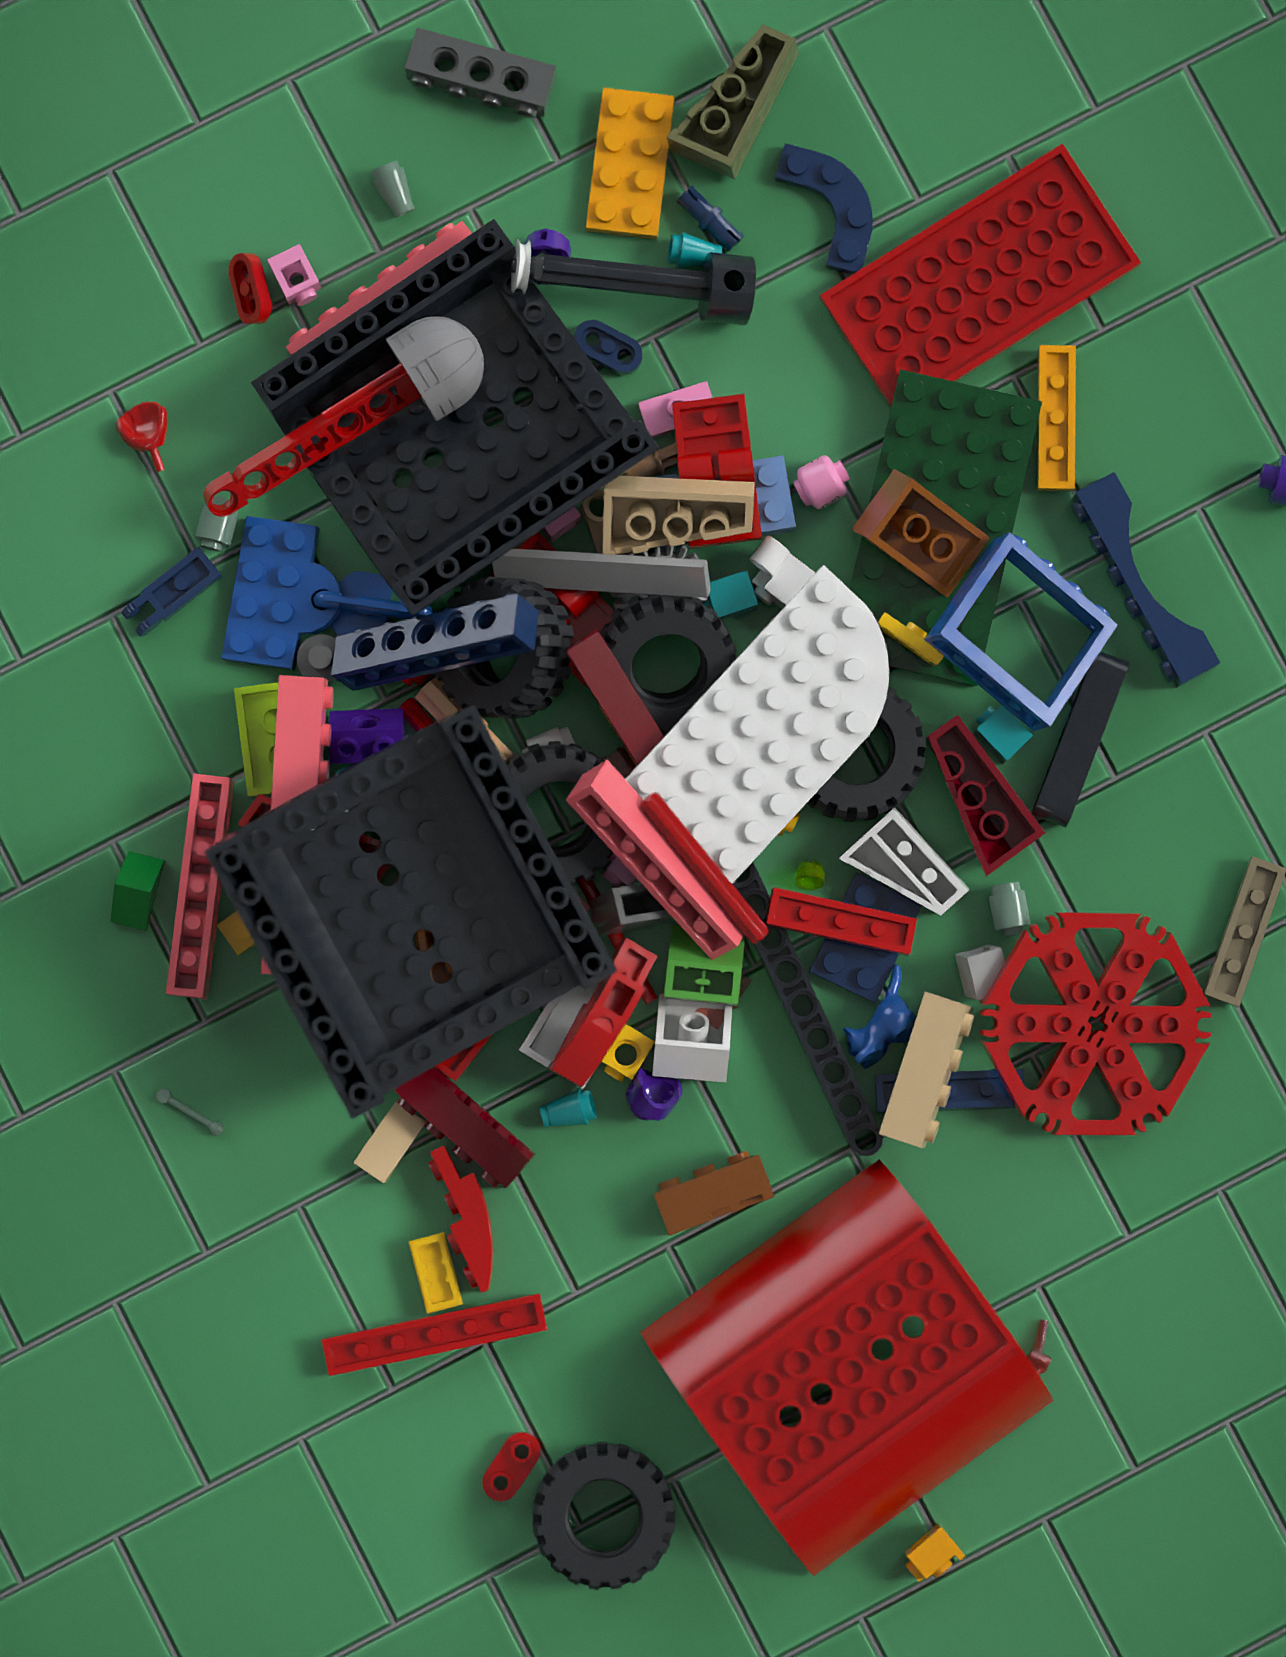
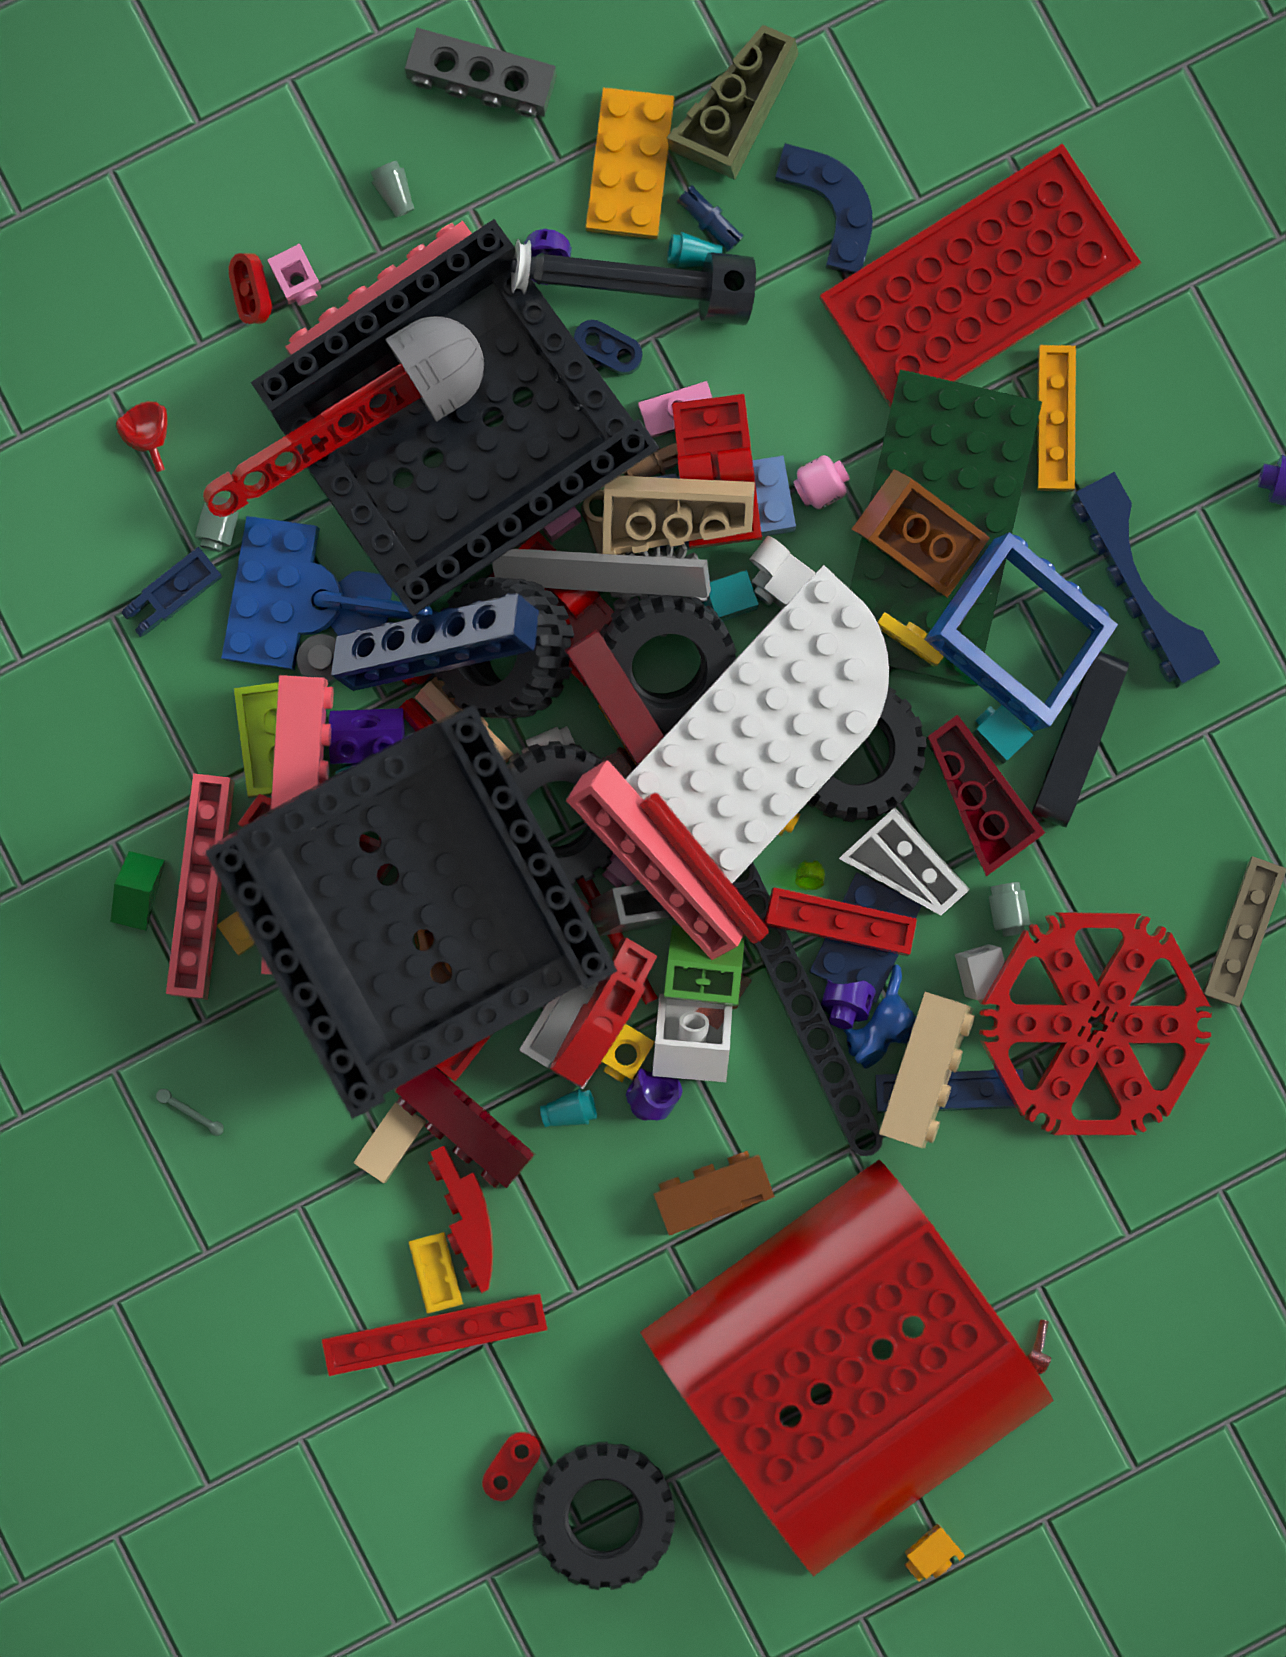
none -> dark purple piece [821,978,876,1029]

